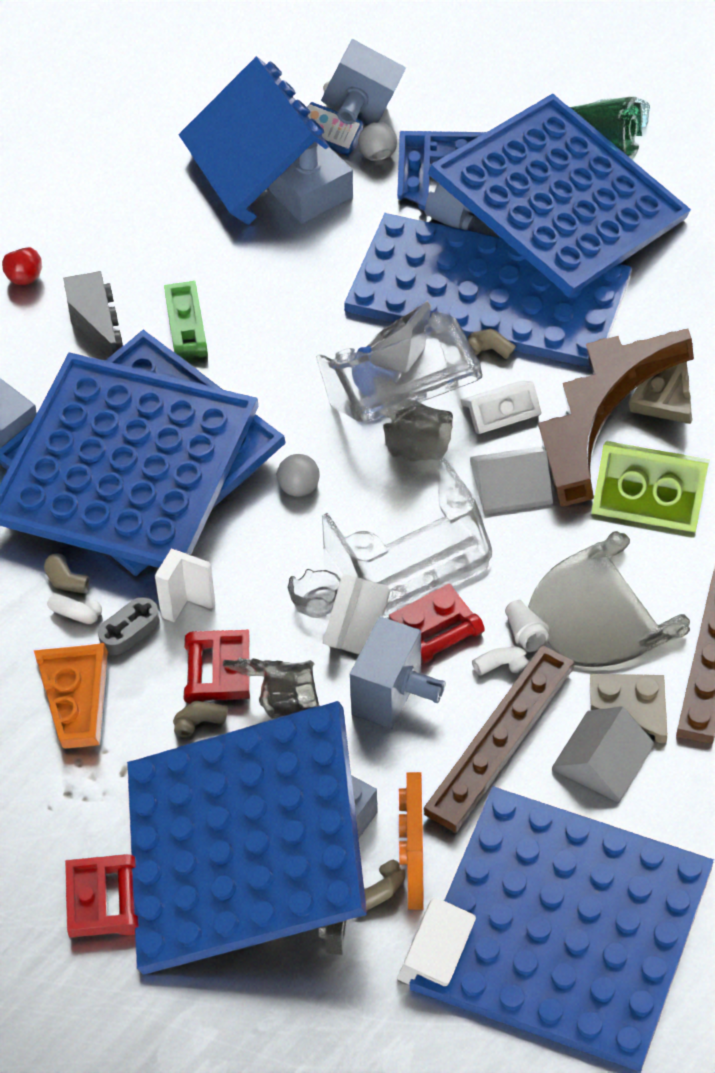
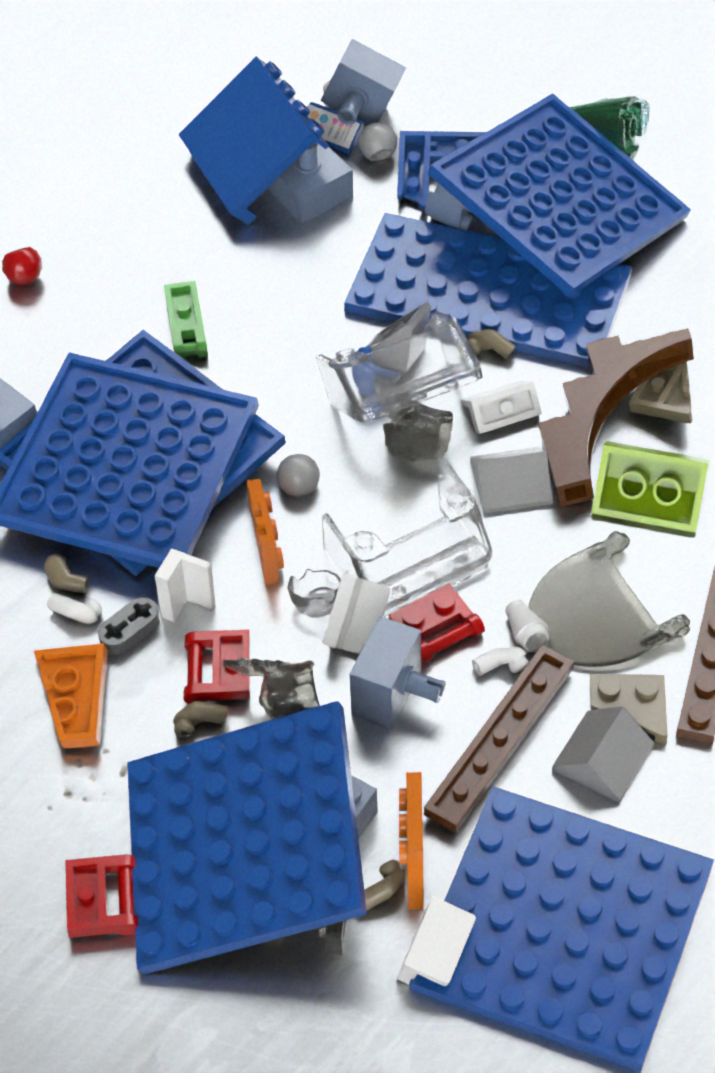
slope [63,271,123,358] -> none
none -> orange wing [247,479,284,585]

